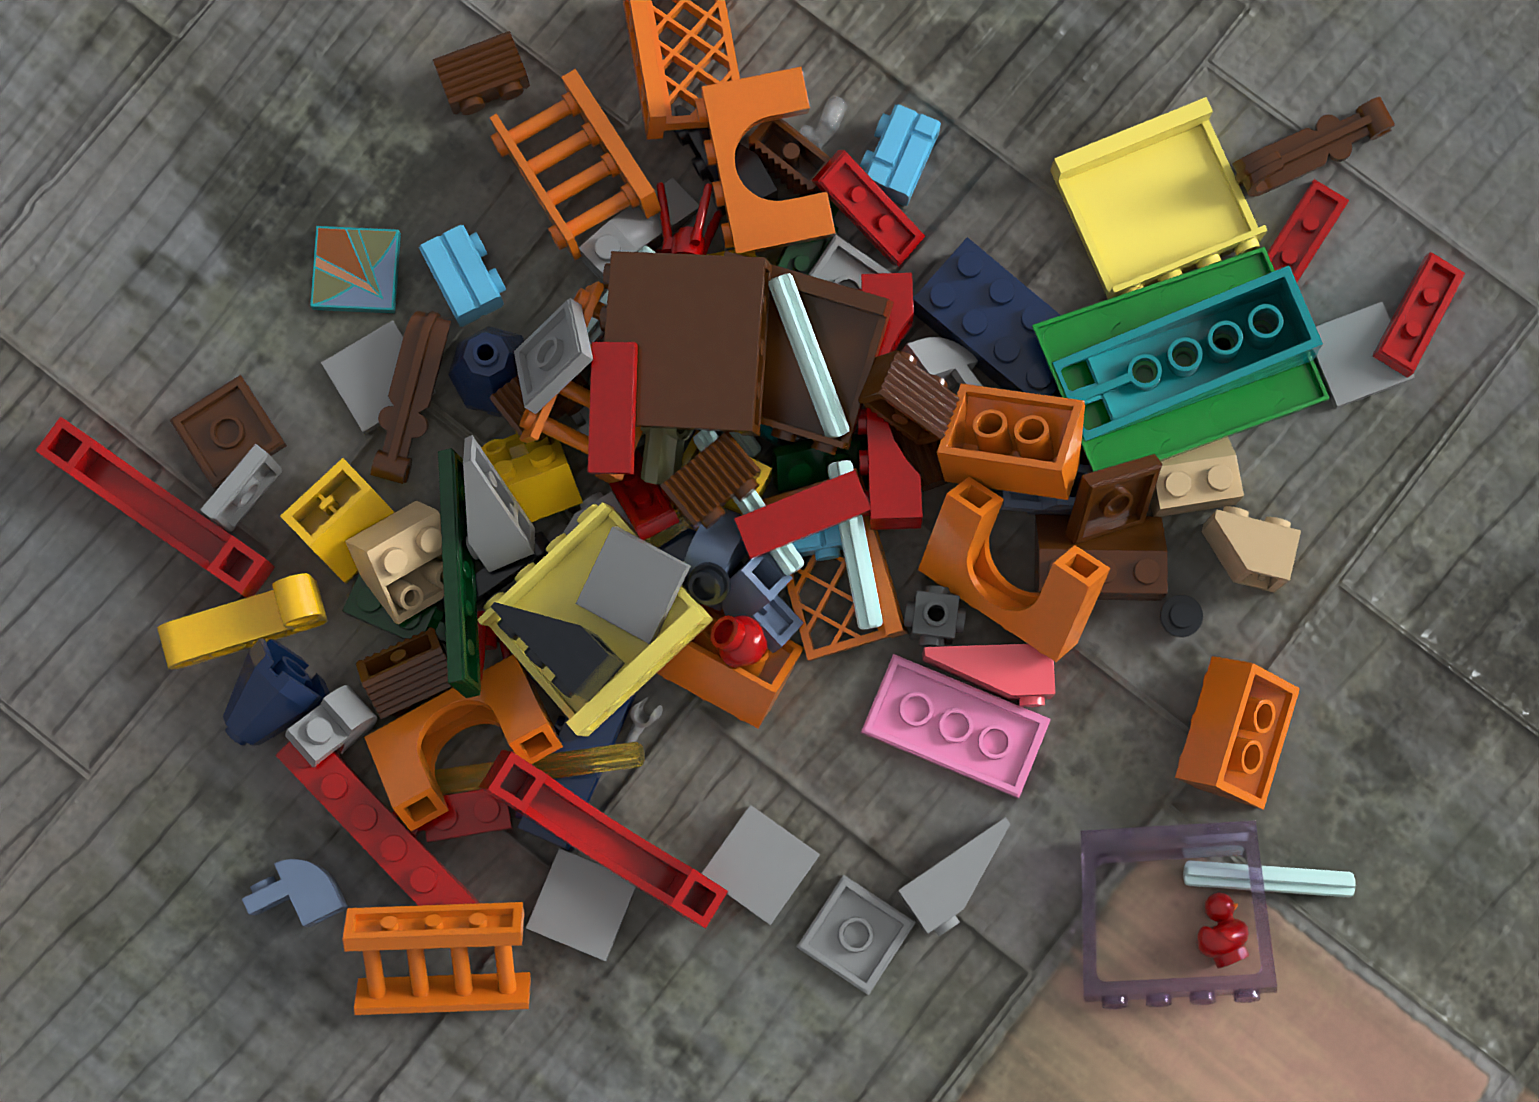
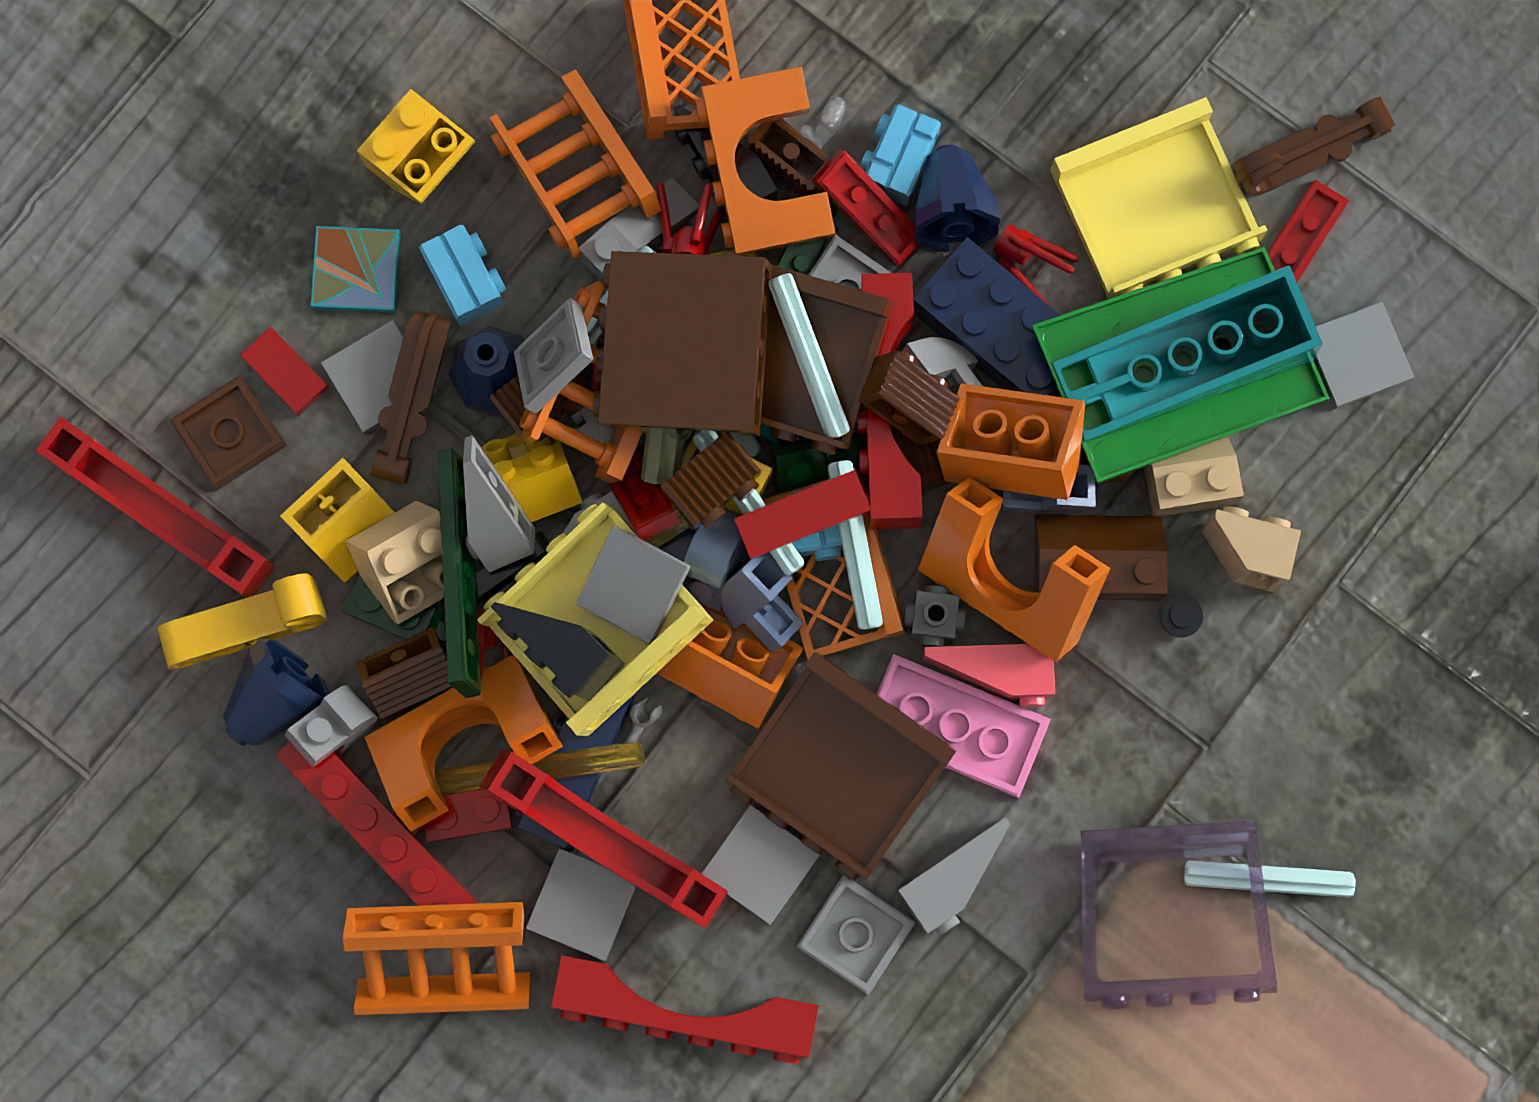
light grey tile [200,444,282,533] -> none
sand blue brick [242,859,349,927] -> none
reddish brown brick [432,31,530,115] -> none
red tile [588,342,638,474] -> none
black plate [688,562,731,605] -> none
red animal [711,615,767,668] -> none
reddish brown tile [1065,454,1162,544] -> none
orange slope [1175,656,1300,810] -> none
red animal [1196,892,1249,969] -> none
red tile [1372,252,1466,378] -> none
none -> red tile [240,327,329,416]
none -> yellow slope [357,89,475,204]
none -> red arch [551,956,819,1064]
none -> reddish brown panel [726,652,957,880]
none -> dark blue cone [914,145,1000,252]
none -> red plant [993,224,1079,307]

